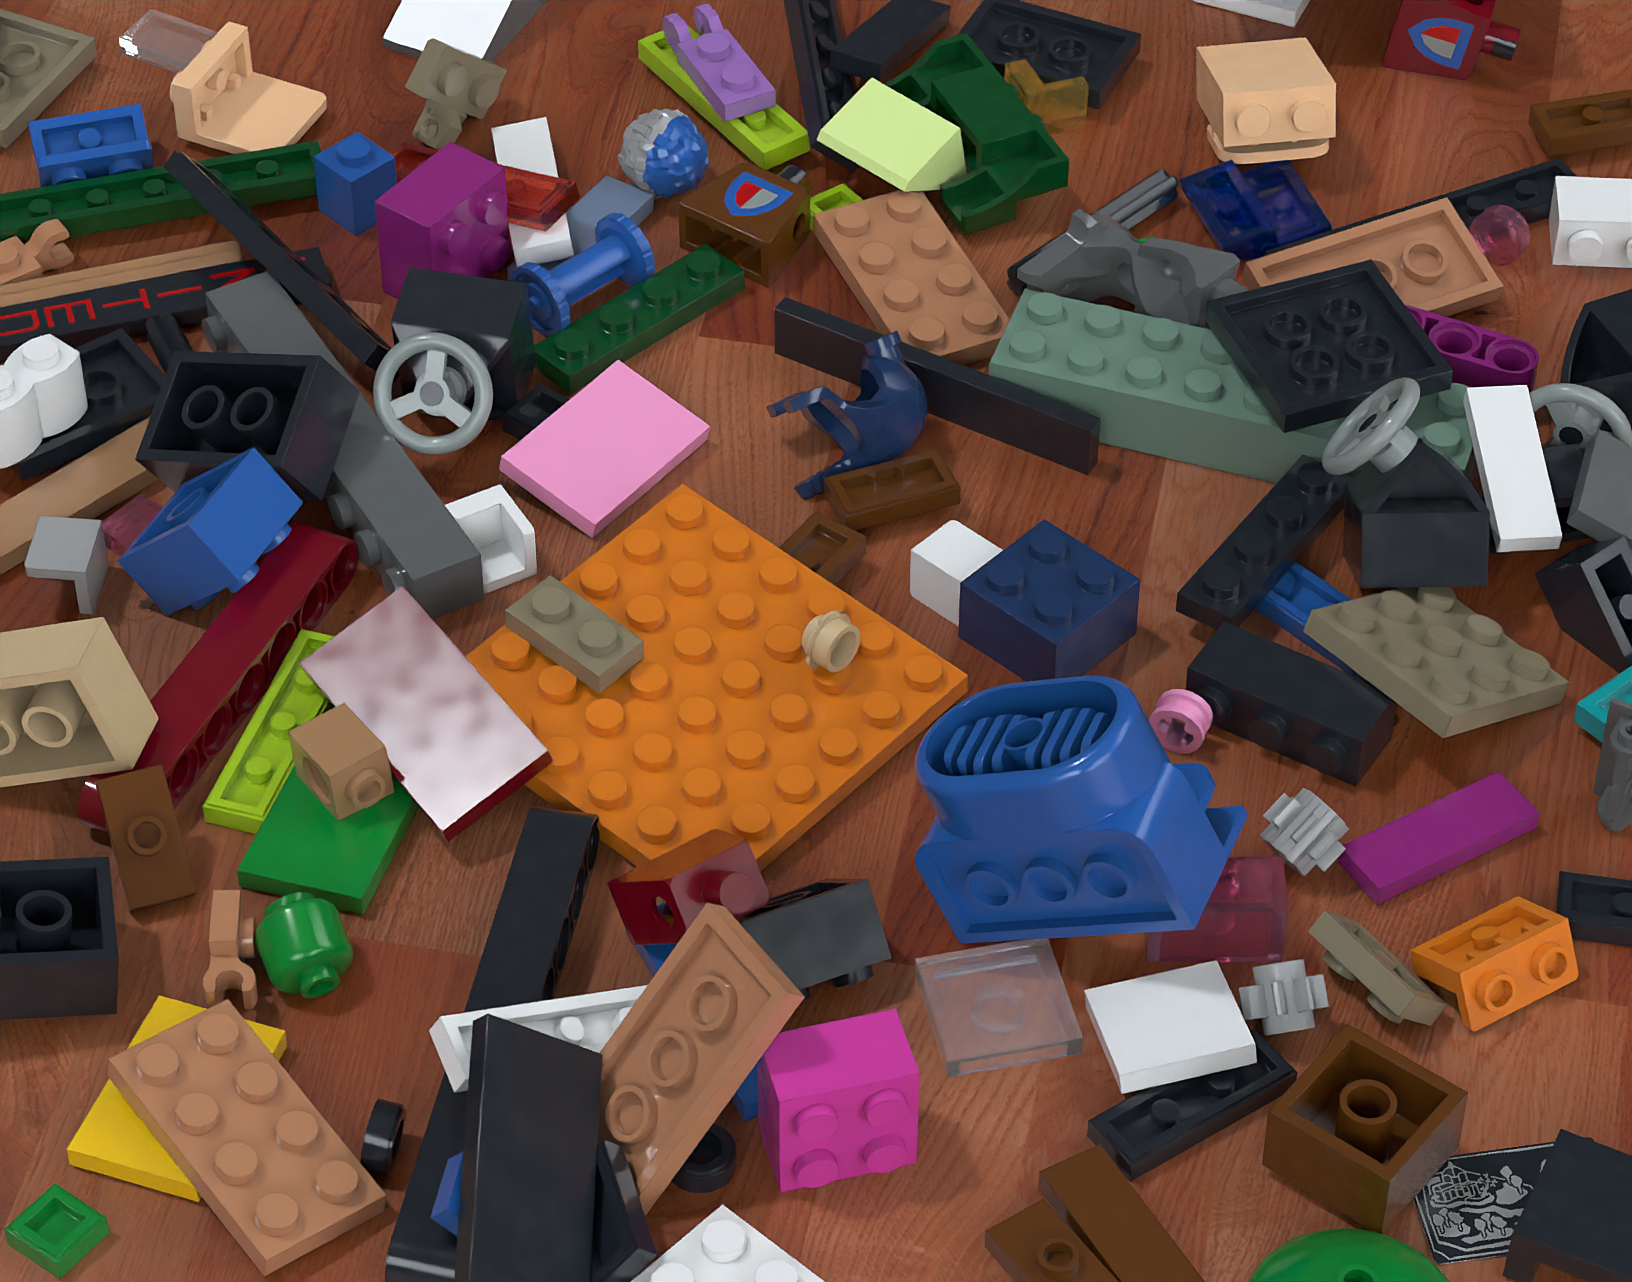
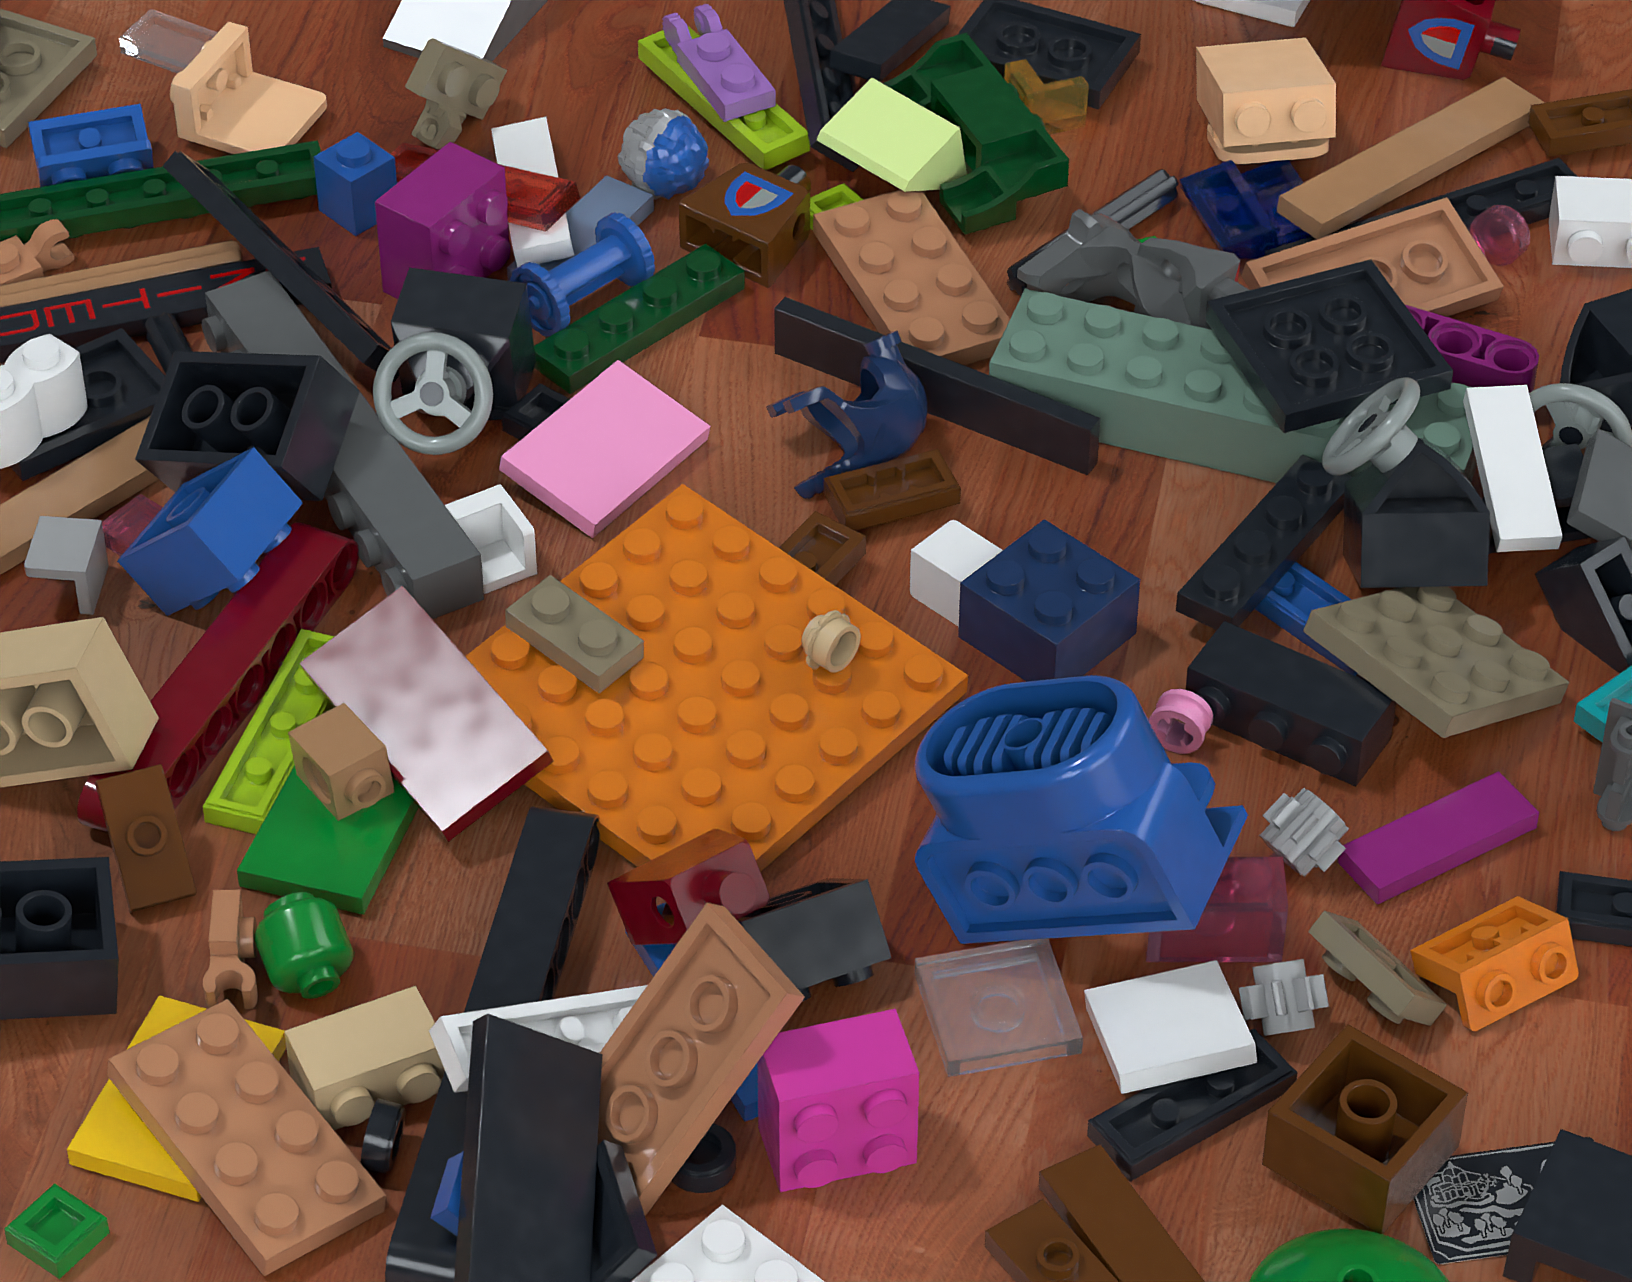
none -> tan brick [284,986,445,1130]
none -> medium nougat tile [1276,77,1545,239]

